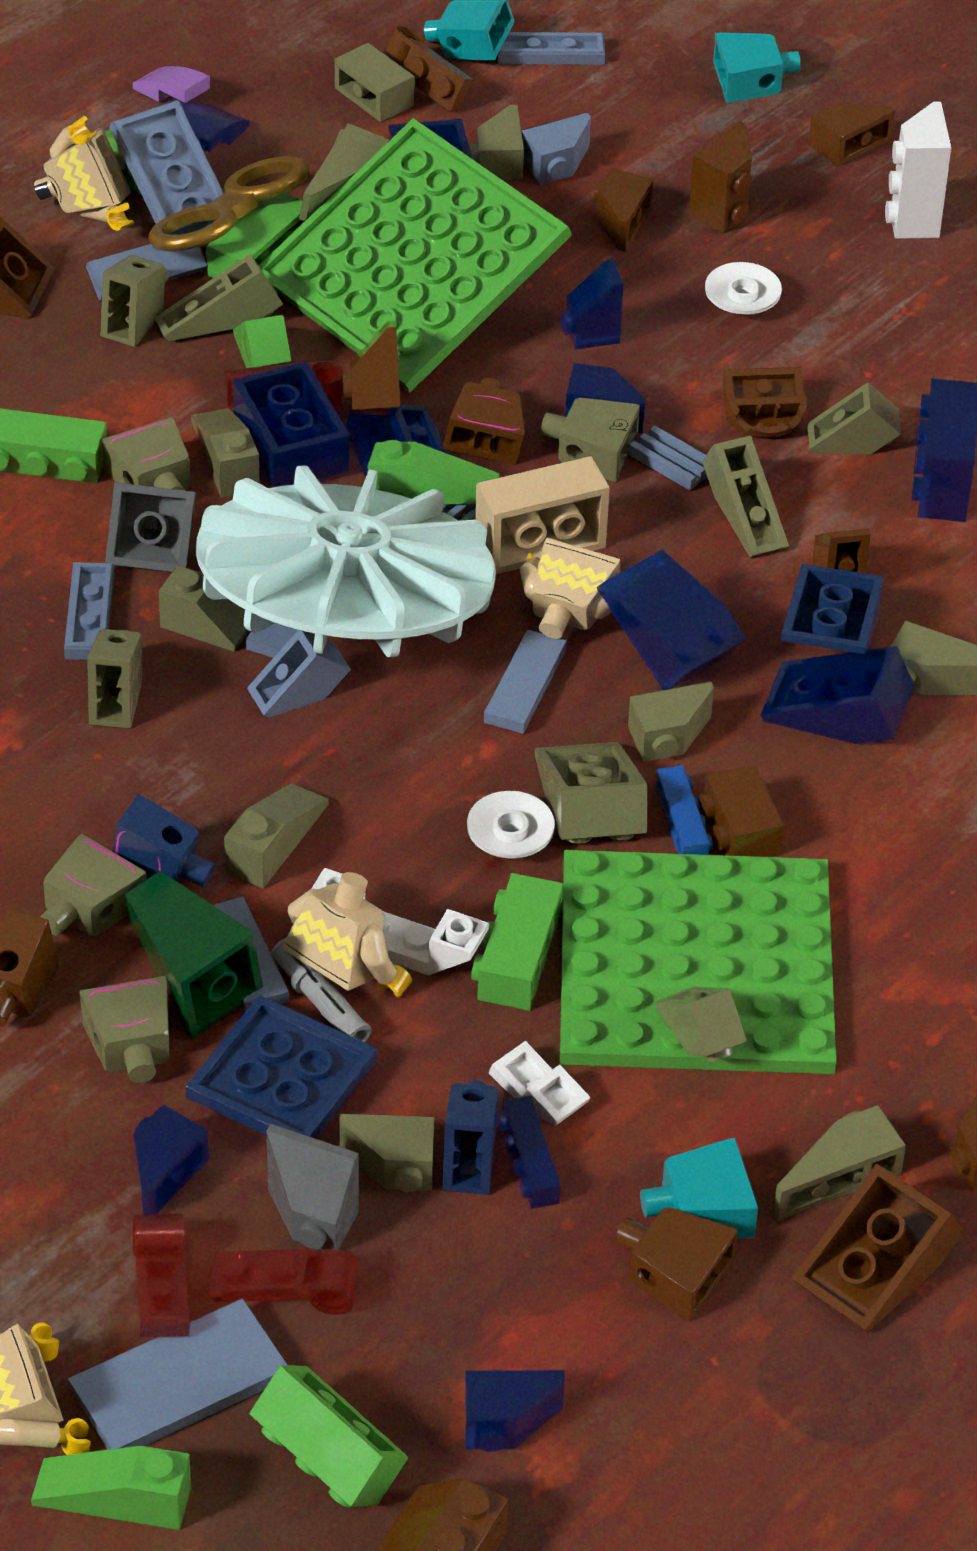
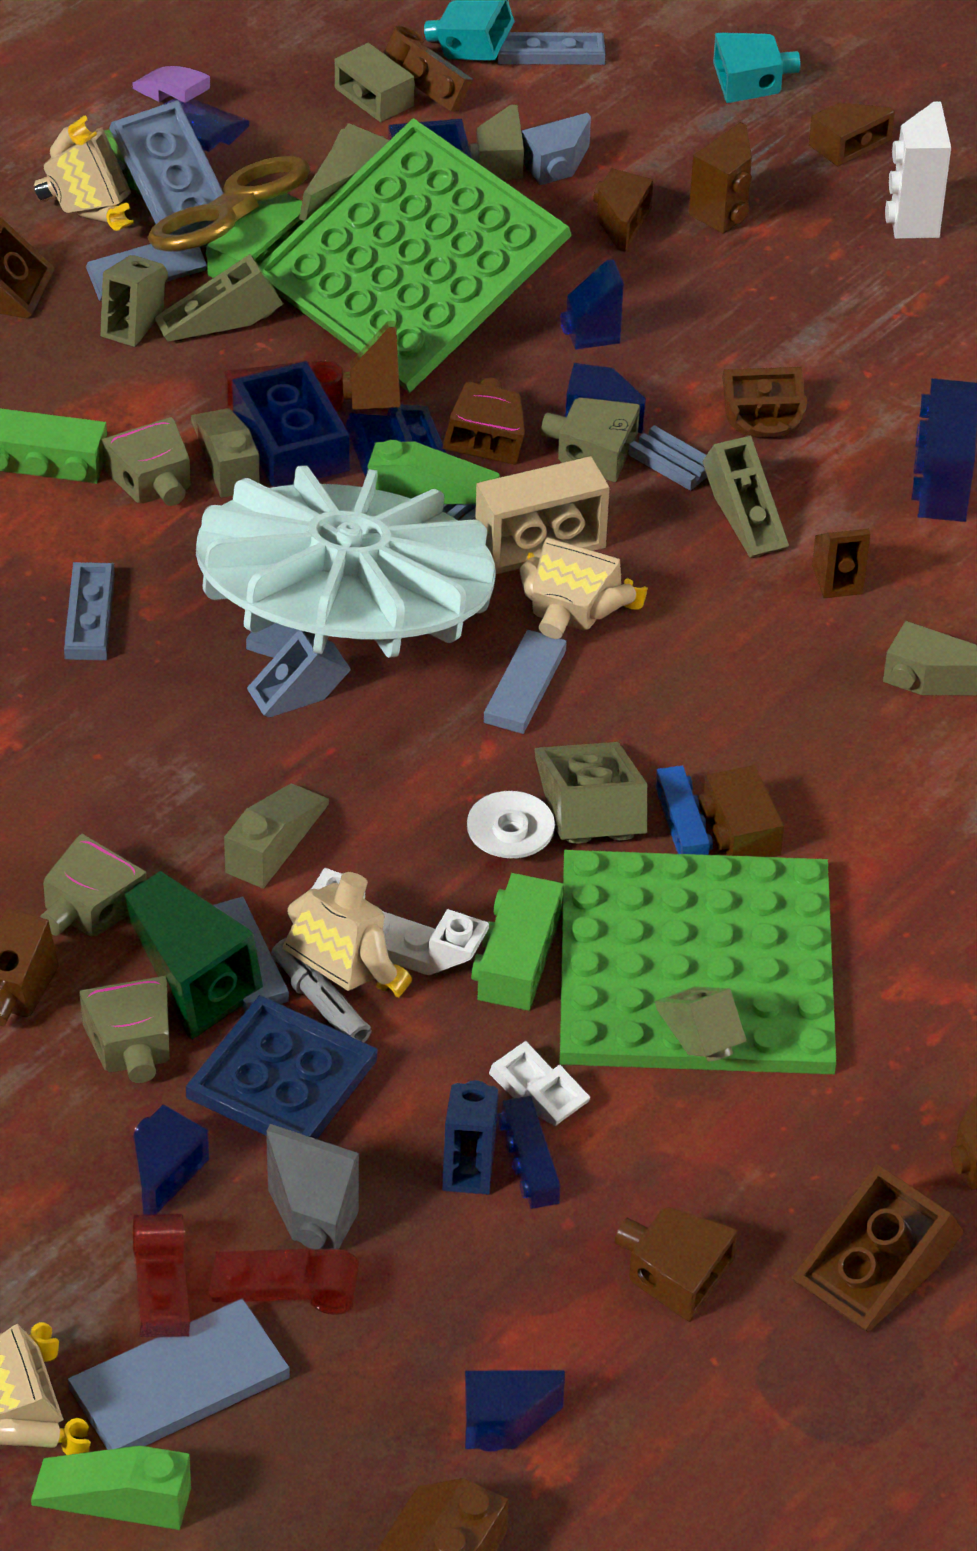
olive torso [87,629,142,729] -> none
dark grey slope [105,482,196,572] -> none
dark blue torso [112,794,216,888] -> none
olive slope [158,565,249,652] -> none
bright green slope [233,315,292,376] -> none
bright green brick [249,1365,409,1508] -> none
olive slope [340,1114,434,1192] -> none
clear blue slope [596,549,747,690] -> none
olive slope [628,682,714,762] -> none
teal torso [640,1138,758,1239] -> none
white dish [705,262,782,314] -> none
clear blue slope [760,646,914,744] -> none
olive slope [773,1105,906,1221] -> none
dark blue slope [781,564,884,654] -> none
olive slope [808,382,901,455] -> none

